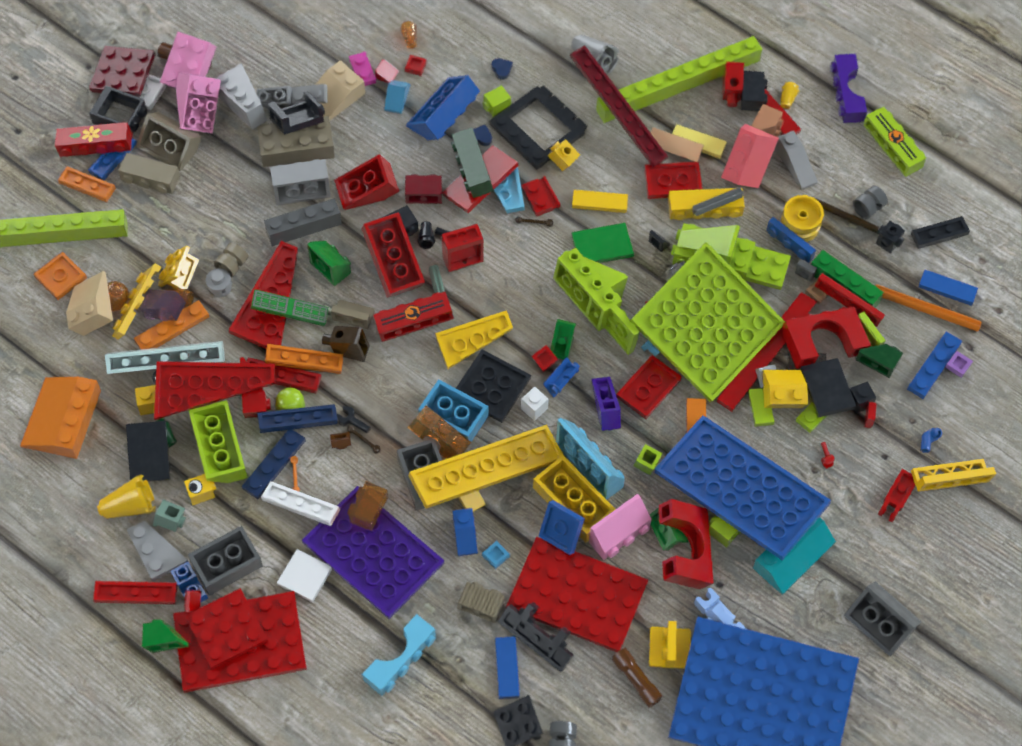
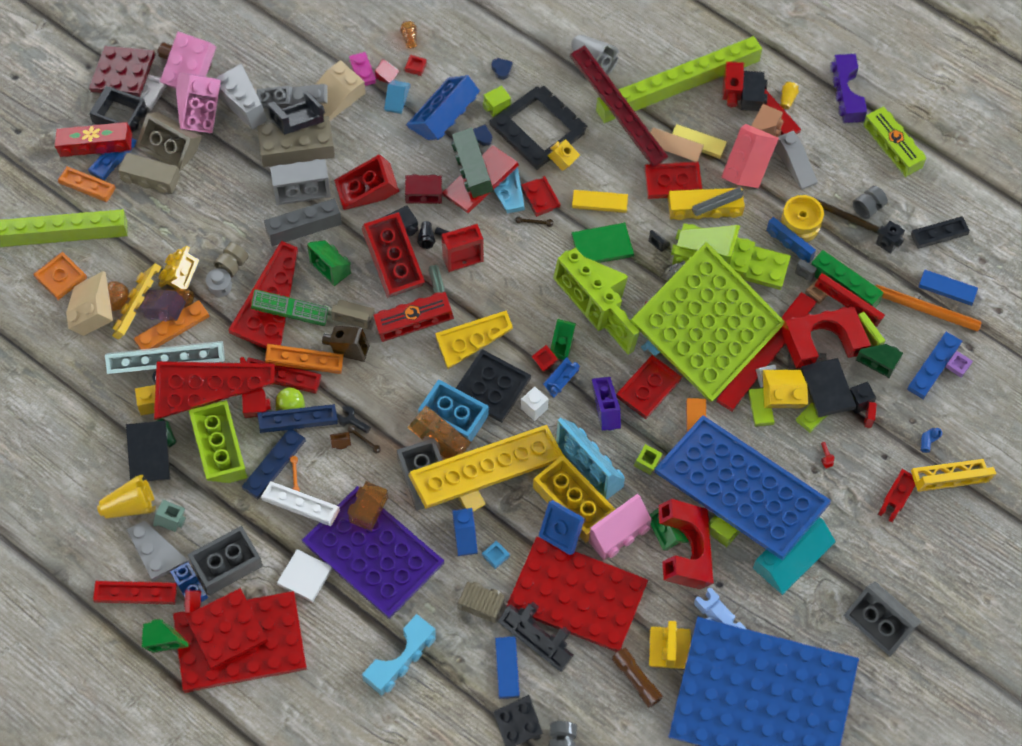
orange slope [20,376,101,459] -> none
yellow brick [184,474,217,506] -> none

